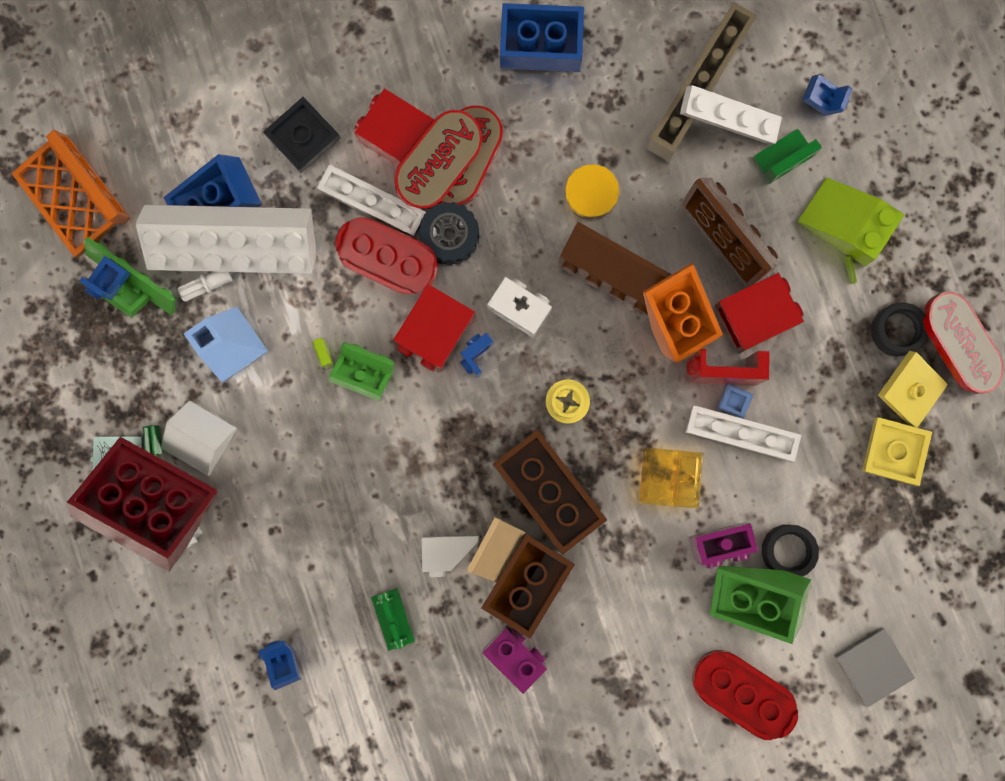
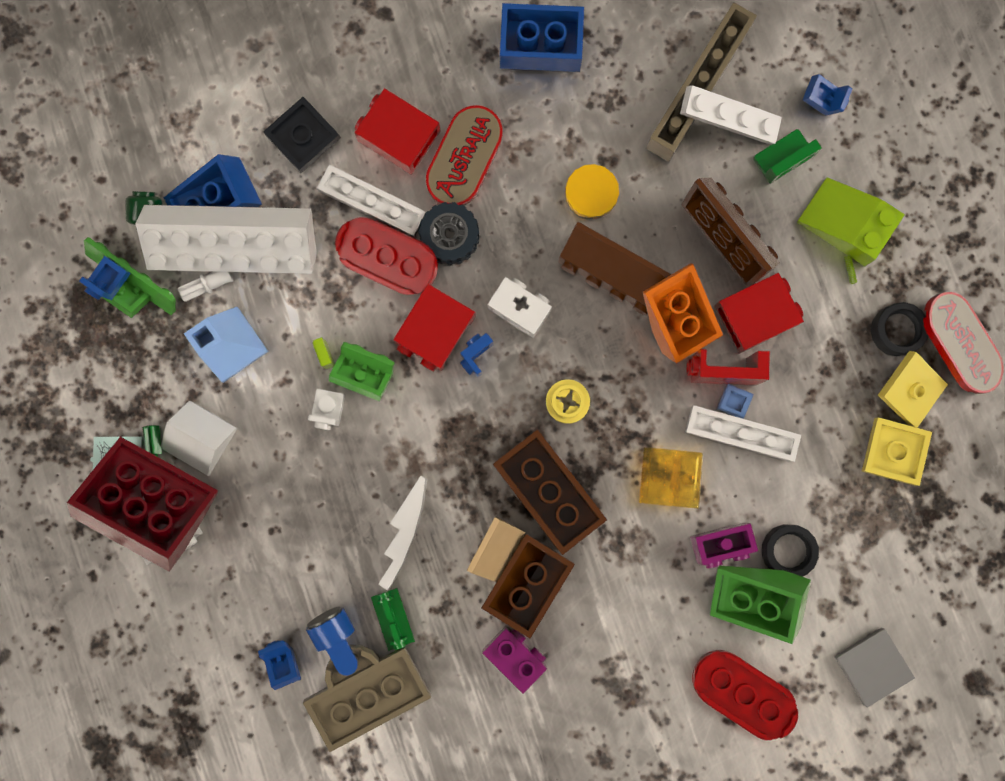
orange fence [11,130,130,258] -> none
dark tan tile [394,110,482,208] -> none
white slope [422,535,479,577] -> none
none -> dark green head [125,191,163,230]
none -> dark tan plate [303,607,431,752]
none -> white bracket [308,389,345,430]
none -> white slope [378,476,427,590]

